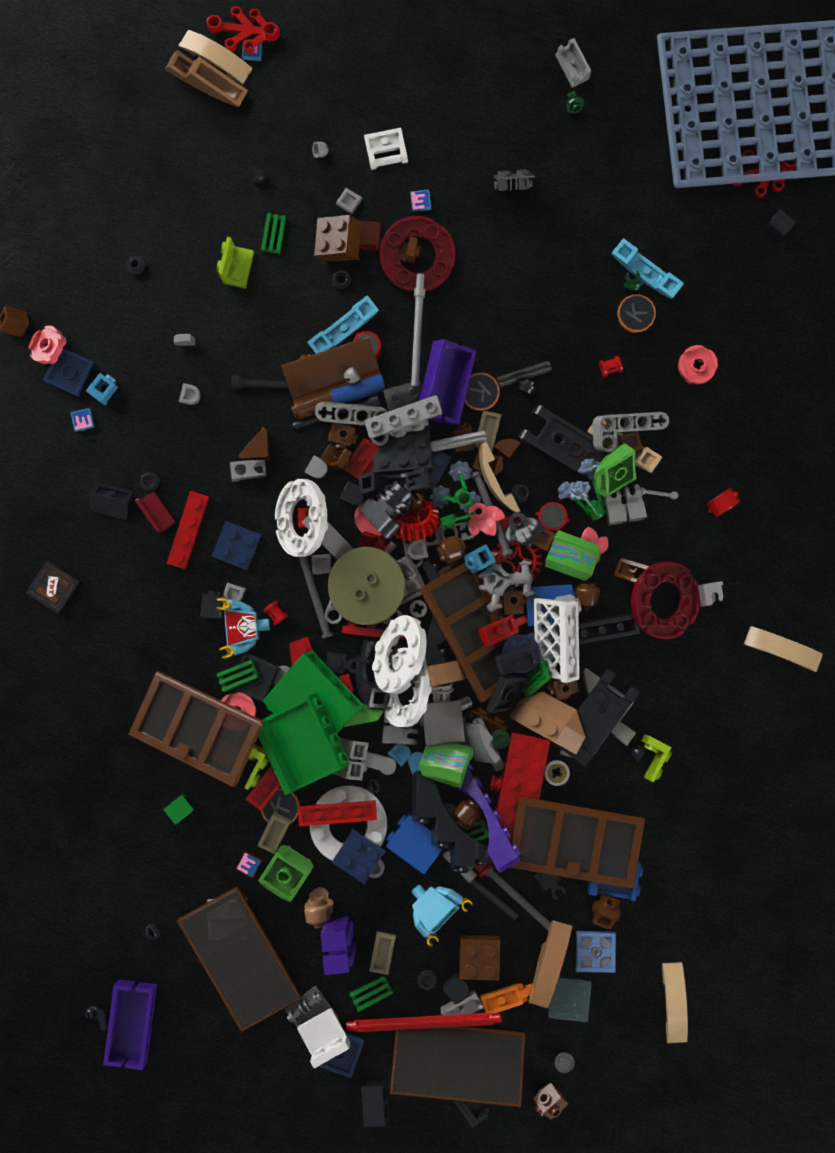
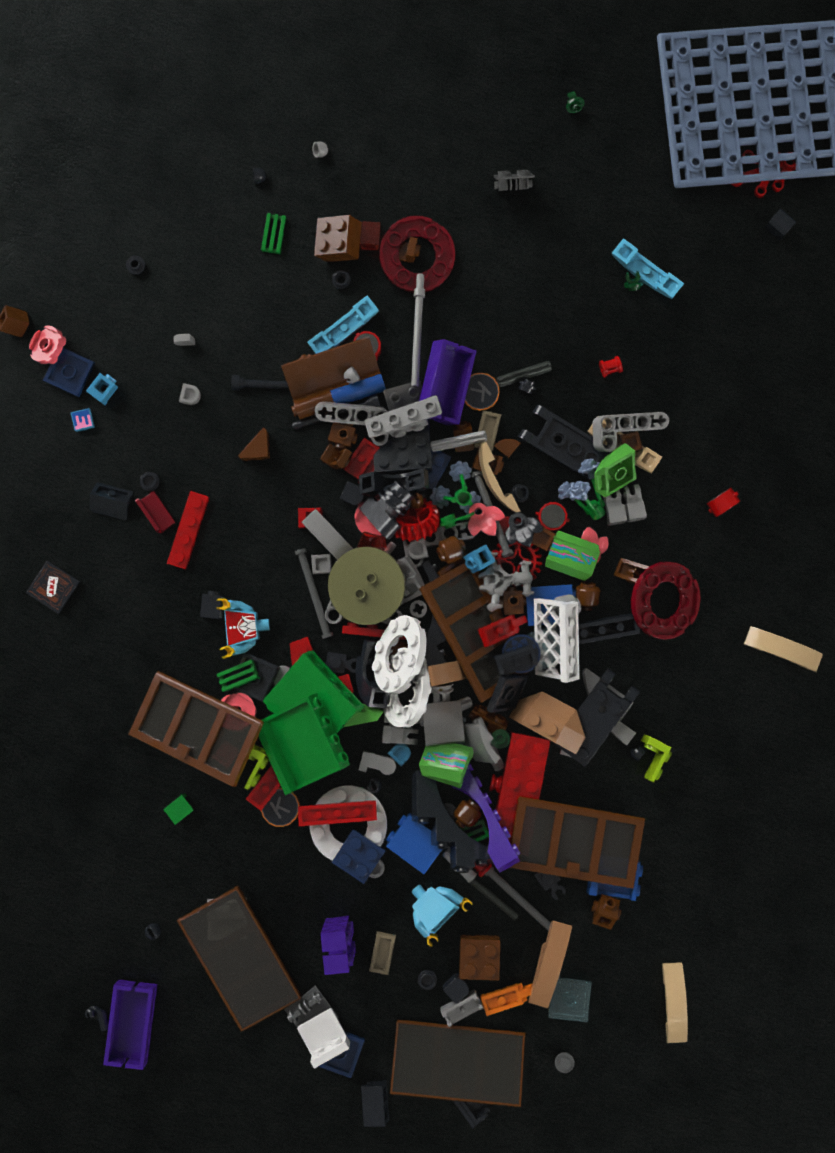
medium nougat slope [165,50,248,107] -> none
tan slope [179,30,252,85] -> none
red plant [207,6,280,54] -> none
dark blue plate [212,521,262,571] -> none
lime bracket [217,237,254,289] -> none
light grey tile [224,583,246,601] -> none
light grey leg [230,460,267,482] -> none
tile [236,851,262,878] -> none
tile [242,39,262,61] -> none
dark tan tile [258,811,292,854] -> none
bright green slope [258,845,314,902] -> none
red bush [263,600,288,626] -> none
white plate [275,479,328,557] -> none
medium nougat head [304,887,334,928] -> none
light grey tile [305,456,327,479] -> none
light grey legs [333,737,369,781] -> none
light grey tile [336,188,362,215] -> none
red piece [347,1012,502,1032] -> none
green tile [350,975,393,1012] -> none
white plate [364,128,408,170] -> none
dark azure tile [408,752,423,774] -> none
tile [410,190,431,212] -> none
green tile [523,660,552,697] -> none
reddish brown brick [533,1083,568,1119] -> none
piece [544,760,570,786] -> none
reddish brown brick [546,671,579,700] -> none
light grey hinge [555,38,591,87] -> none
medium blue piece [576,931,616,972] -> none
black tile [617,295,656,333] -> none
light grey hinge [640,487,678,500] -> none
coral plate [678,345,718,384] -> none
light grey hinge [698,581,723,607] -> none

